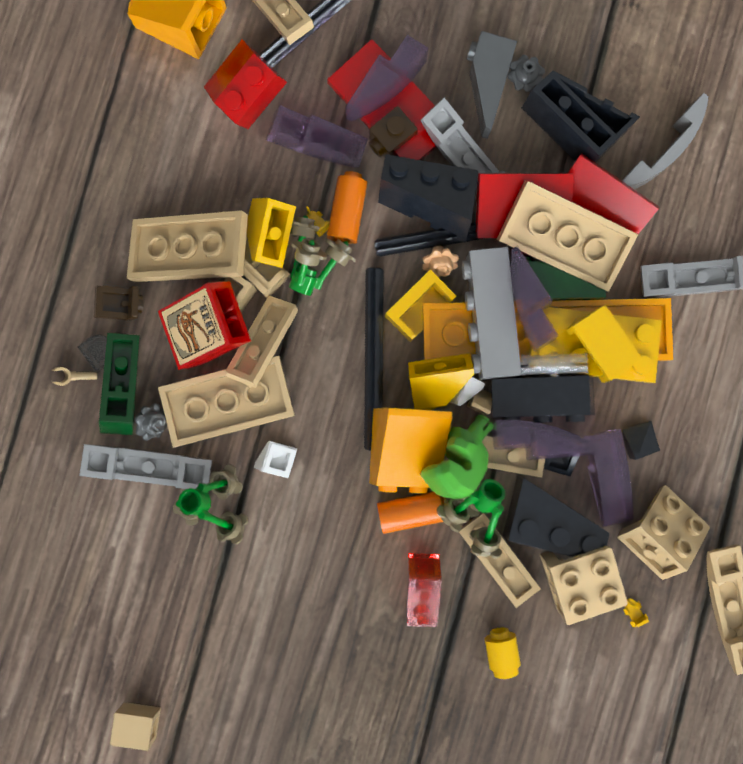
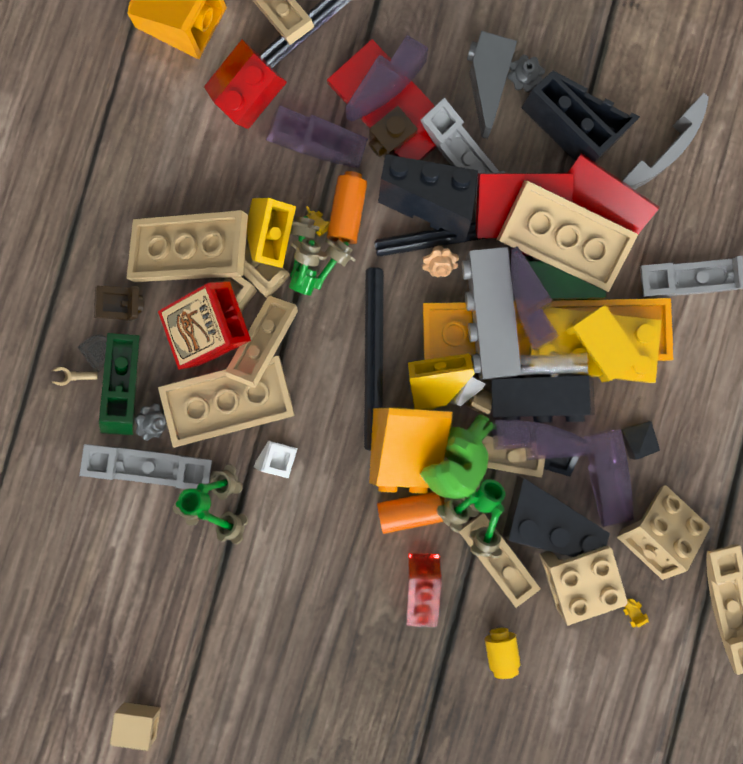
yellow panel [385,269,456,342] -> none

